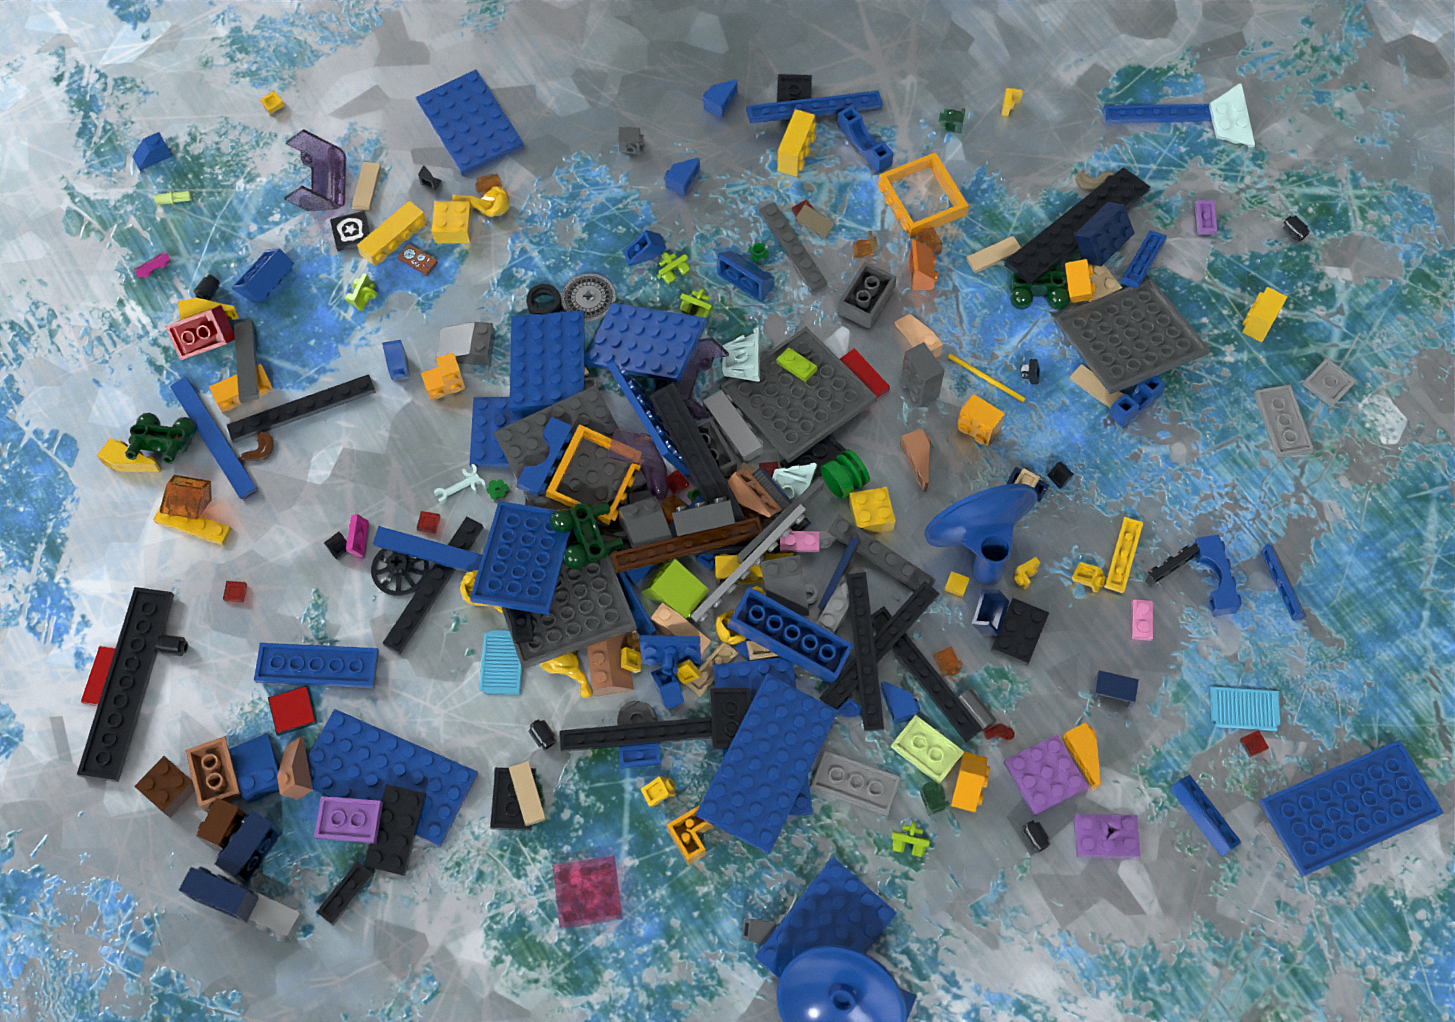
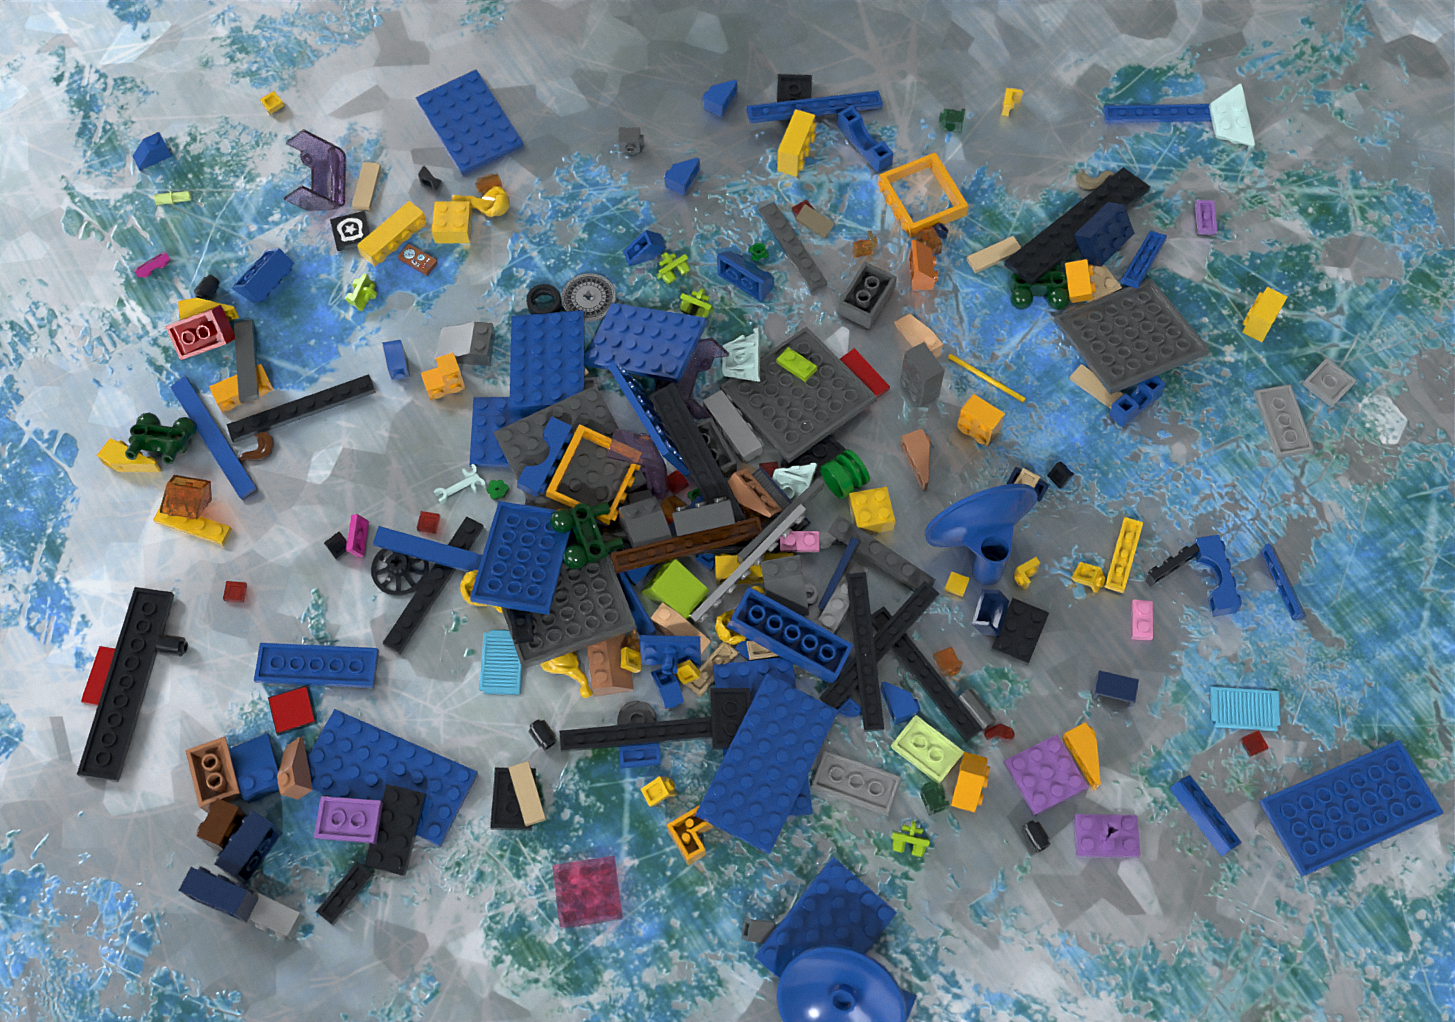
reddish brown brick [134,756,195,818] -> none
black tile [1020,359,1040,384] -> none
black brick [1283,215,1310,242] -> none
none -> dark blue plate [932,223,949,239]

